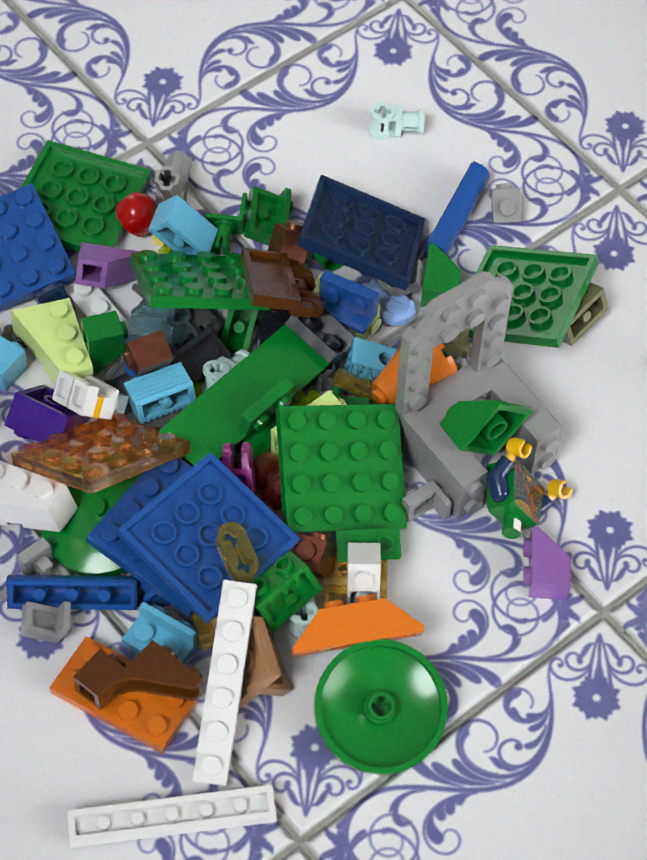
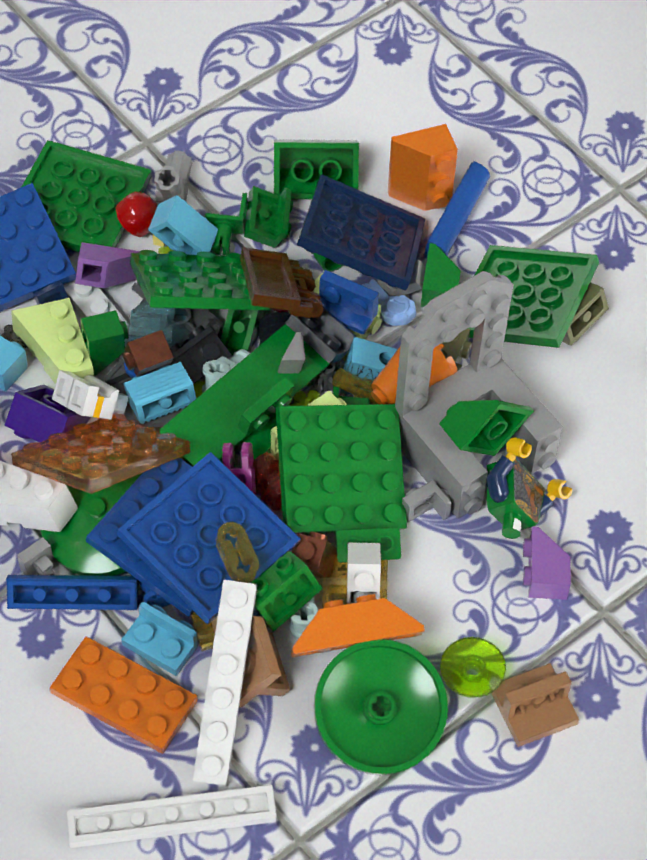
light grey bracket [21,601,74,643] -> none
reddish brown arch [73,640,204,710] -> none
copper brick [267,220,308,267] -> none
light aqua connector [368,102,424,139] -> none
light grey bracket [489,183,522,224] -> none
none -> green slope [274,140,359,199]
none -> light grey slope [277,332,305,374]
none -> orange slope [387,124,458,211]
none -> clear neon green dish [440,637,506,698]
none -> medium nougat bracket [490,663,579,747]

